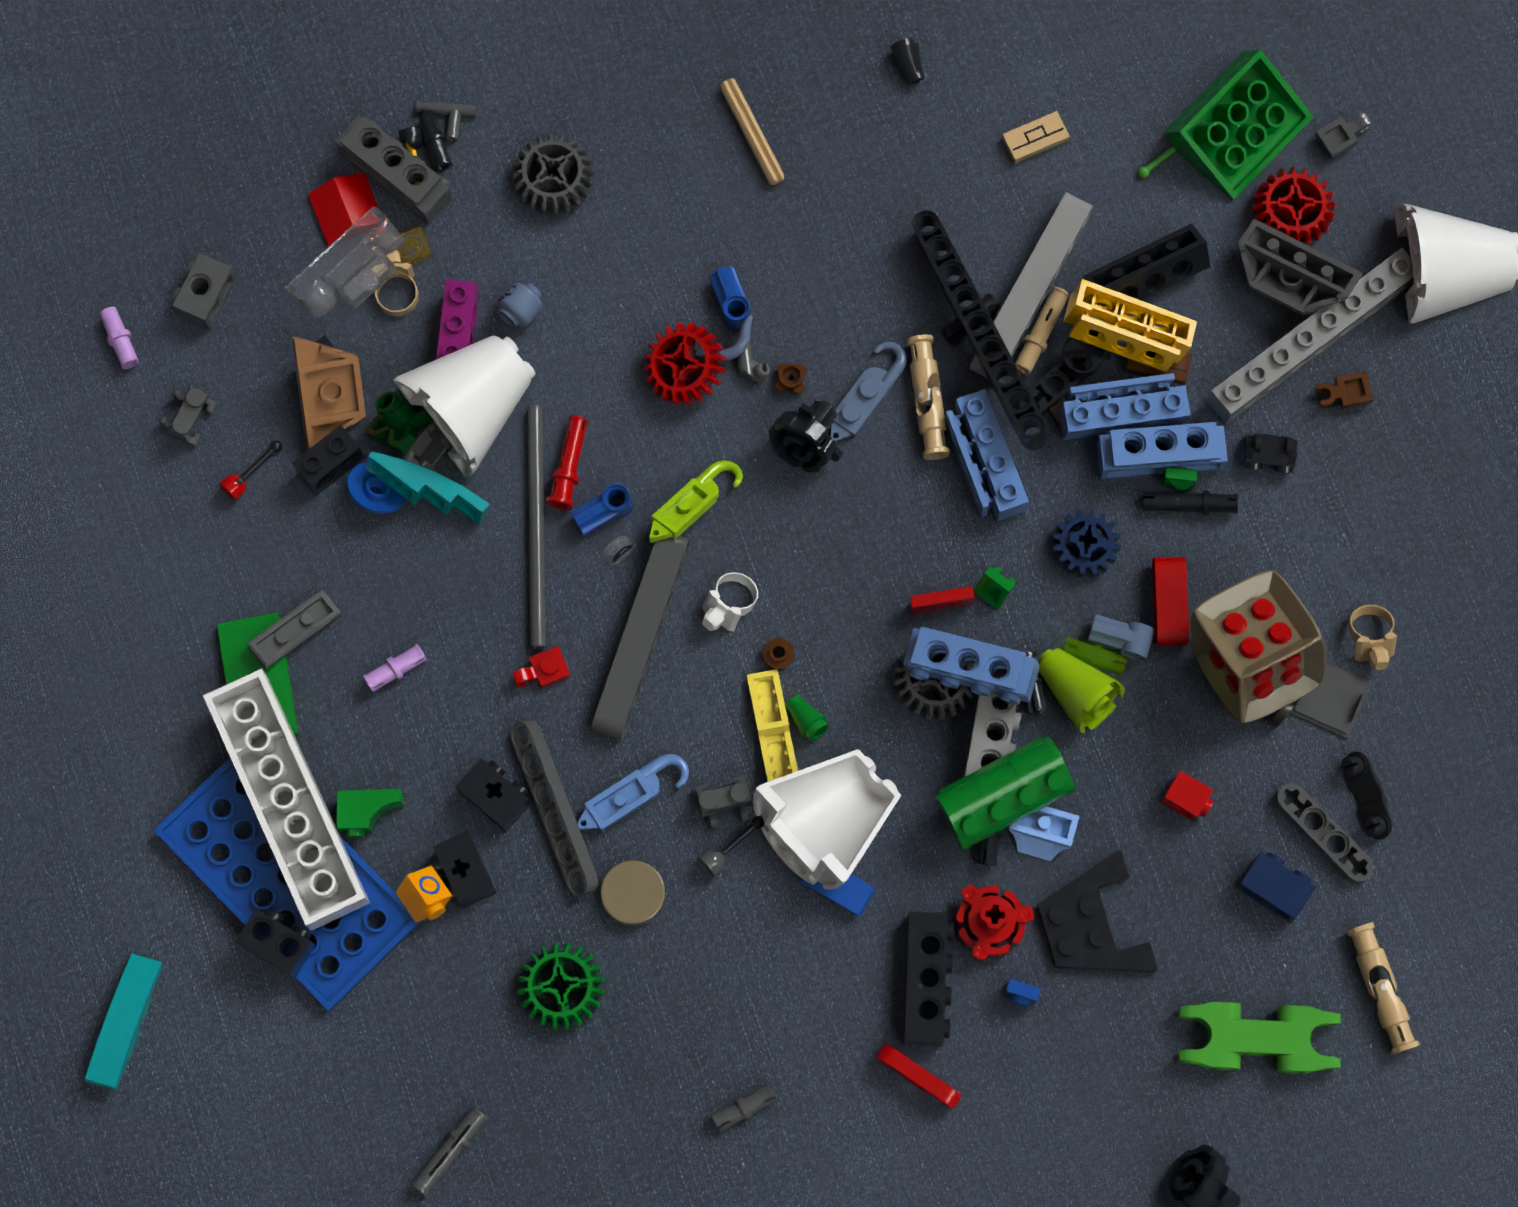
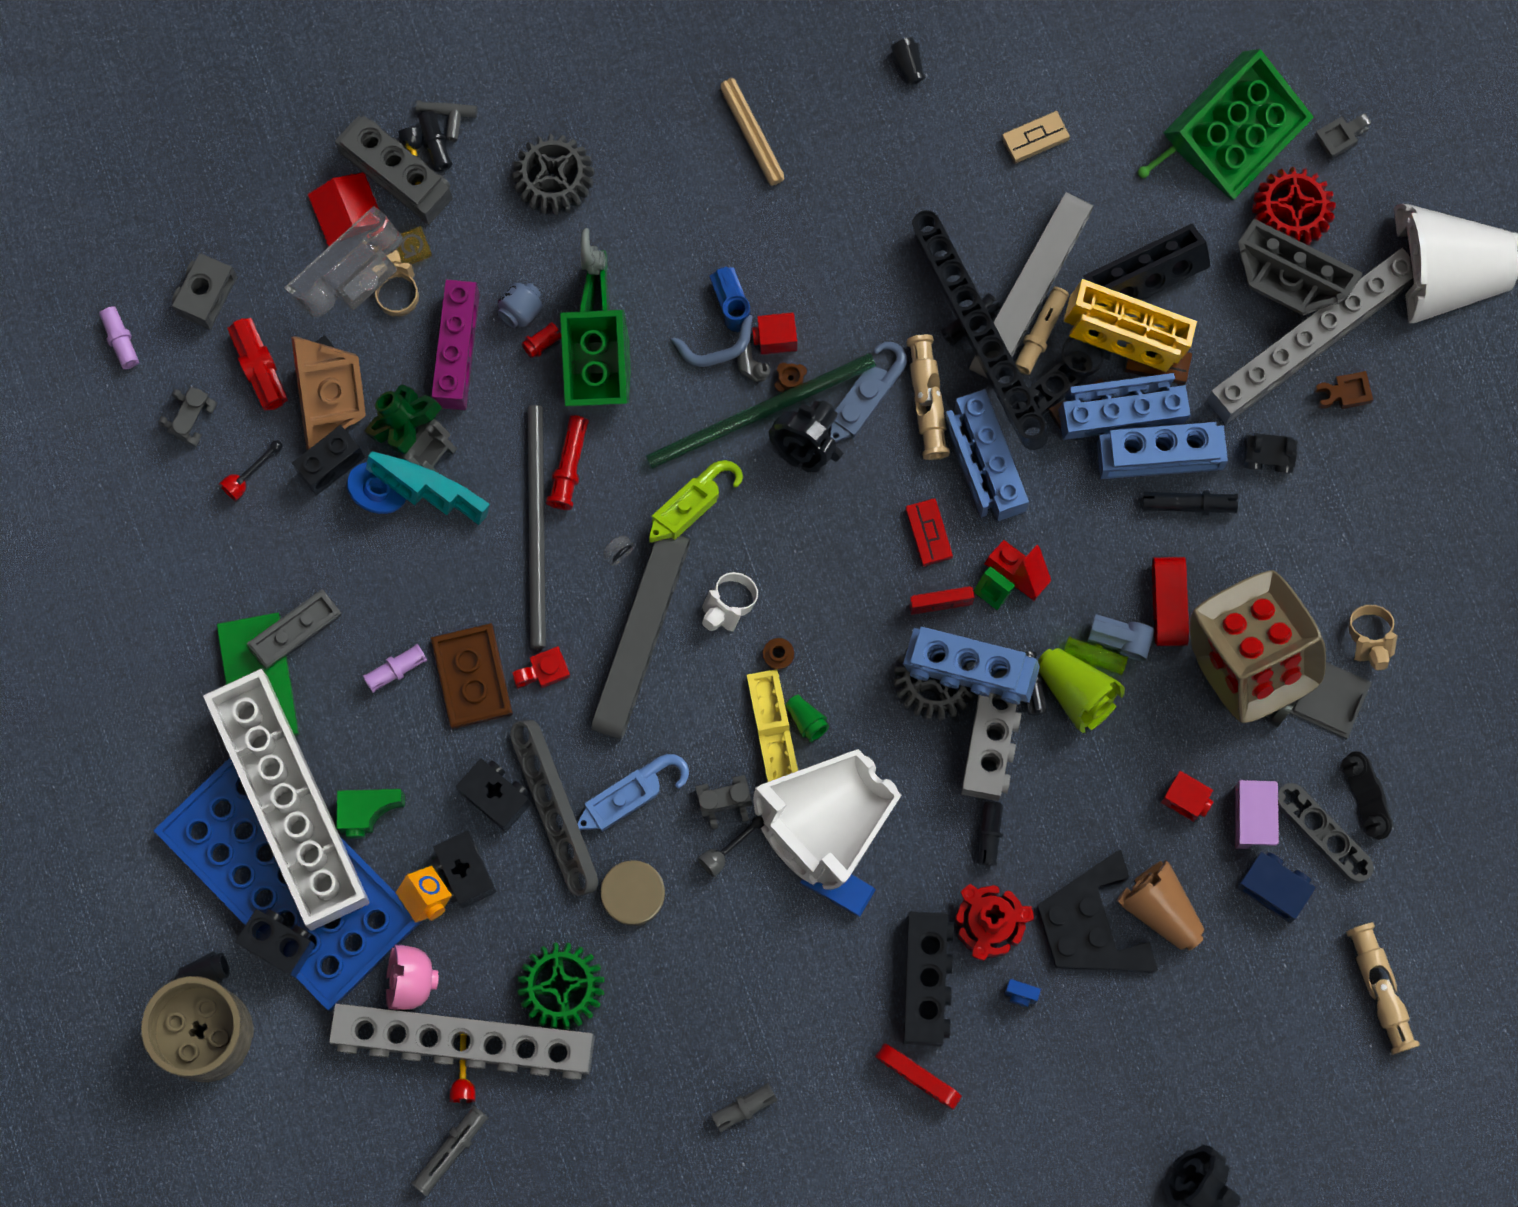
teal slope [85,953,163,1091] -> none
white cone [393,335,536,477] -> none
blue piece [571,484,634,536] -> none
red gear [643,322,726,406] -> none
green container [936,736,1076,852] -> none
light blue slope [1009,806,1080,861] -> none
dark blue gear [1052,509,1121,578] -> none
green tile [1162,466,1197,491] -> none
bright green piece [1177,1002,1341,1074] -> none
none -> dark tan brick [141,977,254,1083]
none -> black cone [178,952,229,983]
none -> red piece [227,318,288,411]
none -> light grey brick [329,1004,595,1080]
none -> bright pink cylinder [386,945,438,1010]
none -> reddish brown tile [431,623,513,729]
none -> red hinge [449,1034,476,1103]
none -> red pin [521,322,562,358]
none -> green slope [560,228,631,406]
none -> clear green piece [646,353,876,469]
none -> red brick [752,312,797,355]
none -> red tile [905,498,953,567]
none -> red slope [984,540,1052,601]
none -> medium nougat cone [1117,860,1204,950]
none -> lavender panel [1235,780,1279,849]

